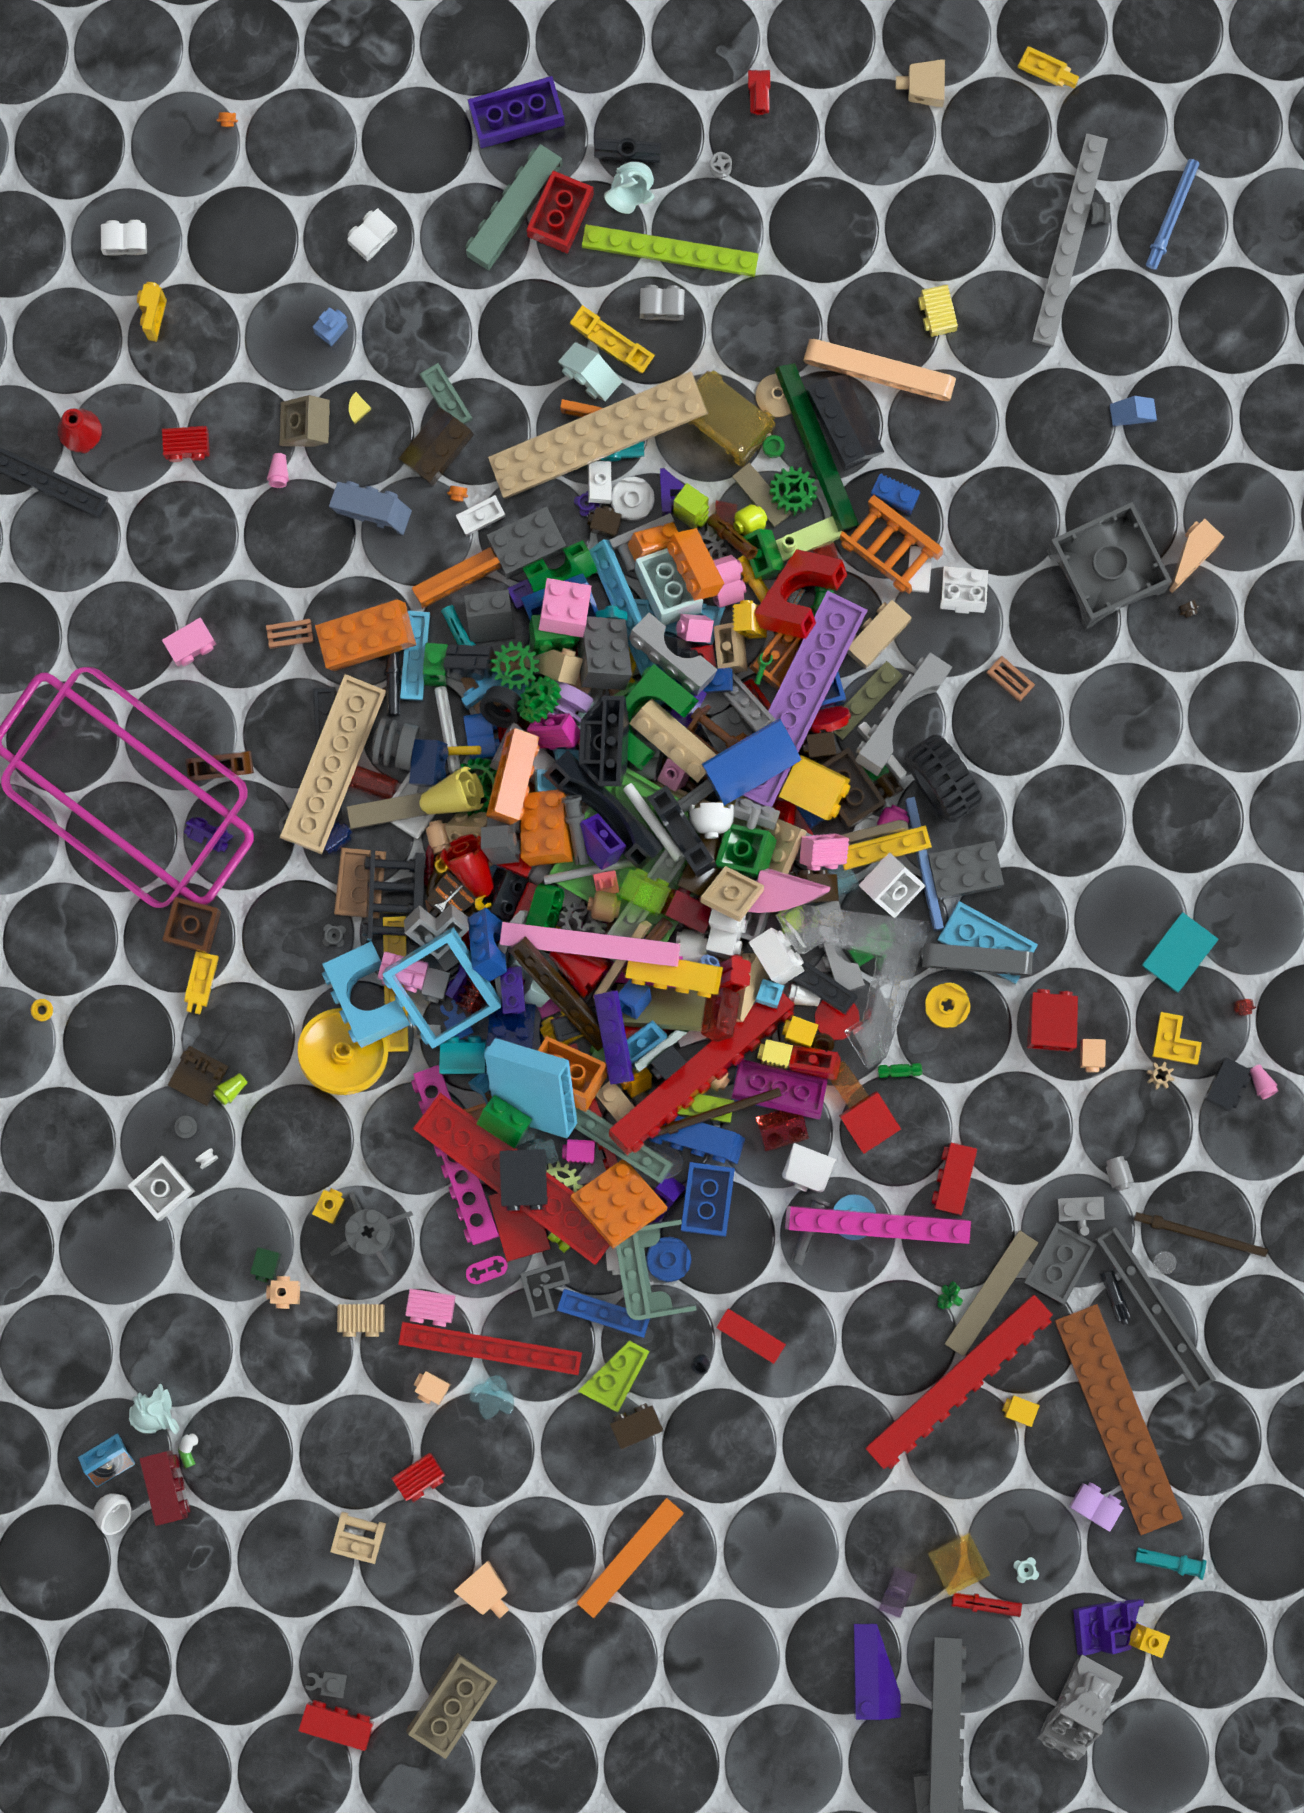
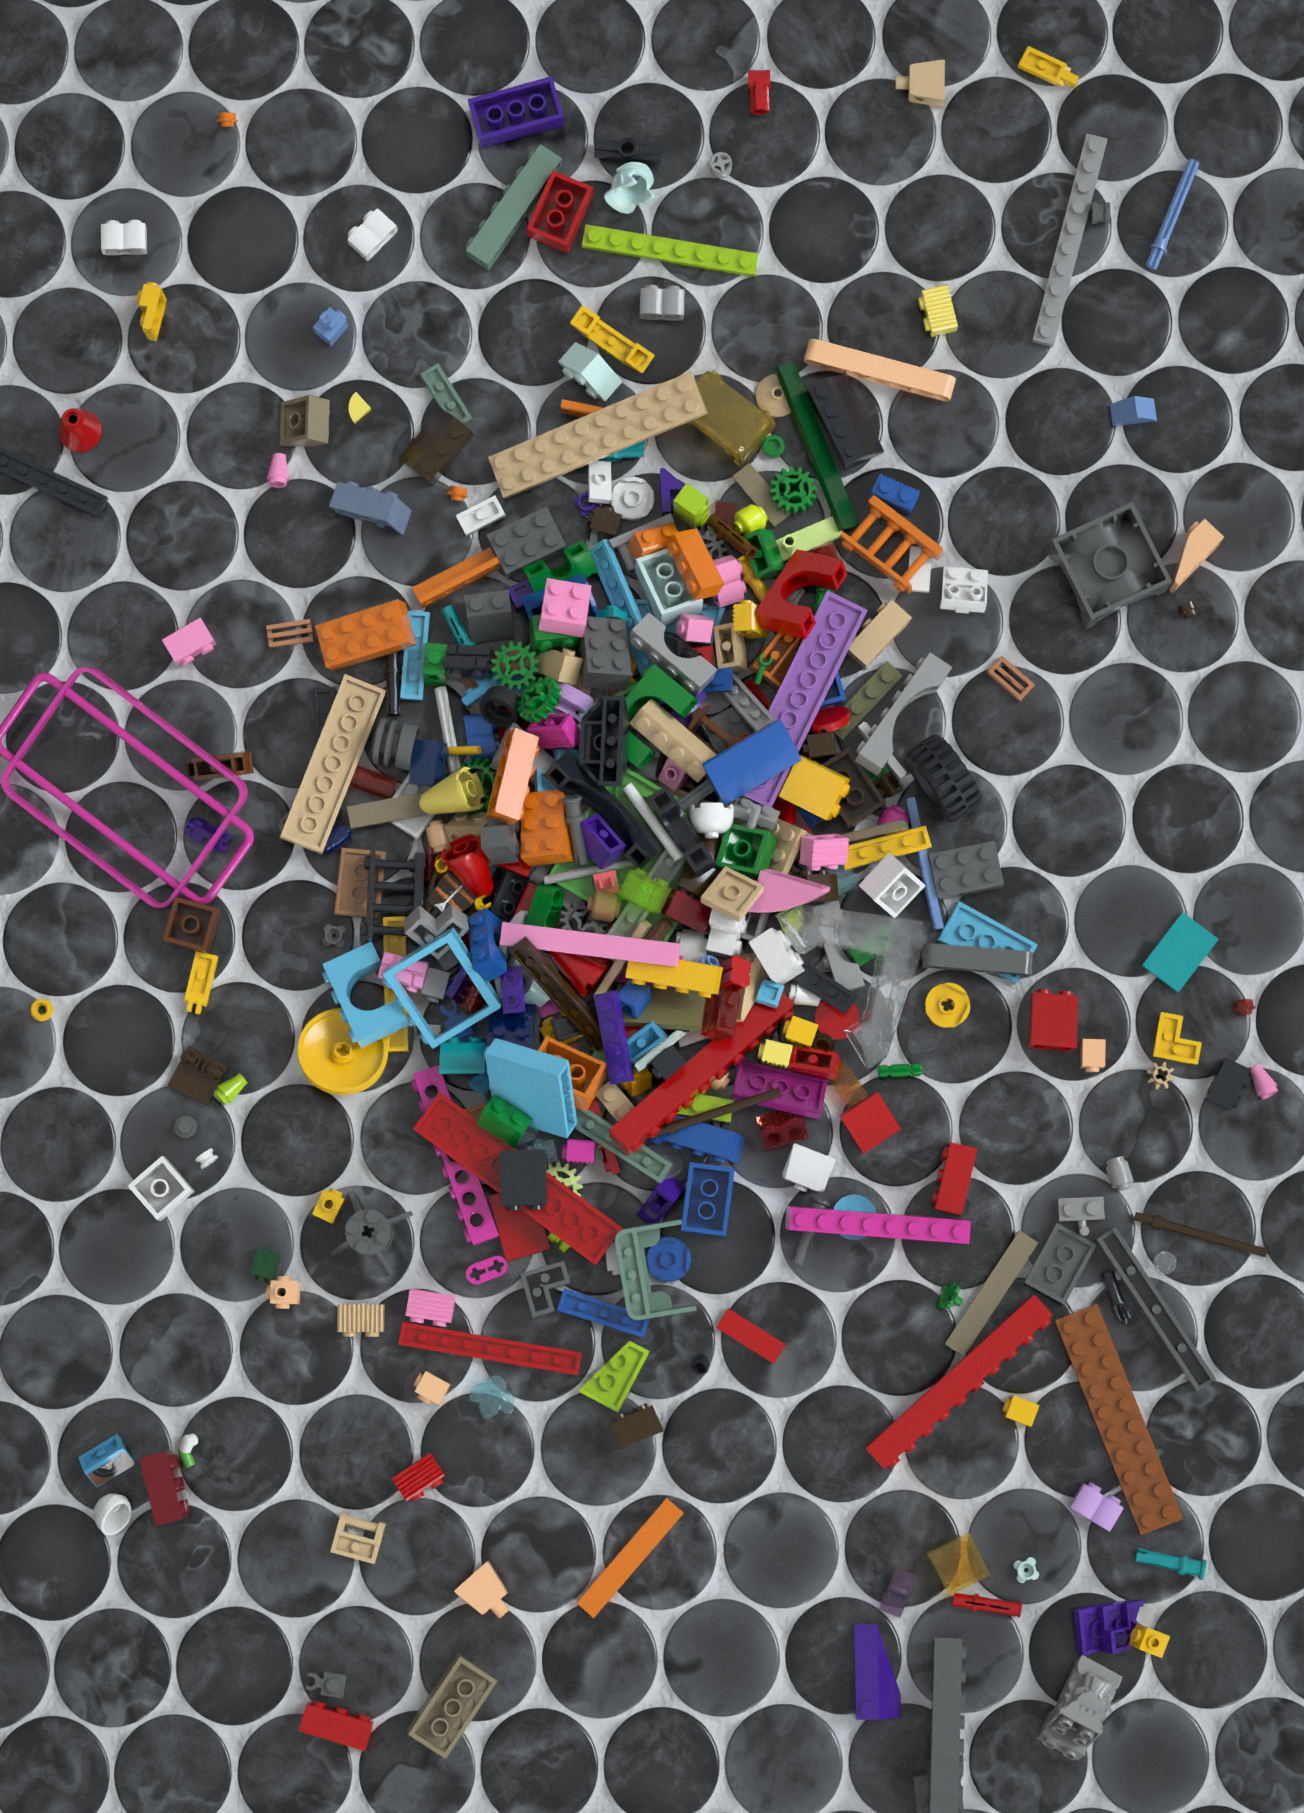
light aqua helmet [129,1384,179,1434] -> none
red brick [162,426,210,462] -> none
orange plate [571,1159,667,1248] -> none

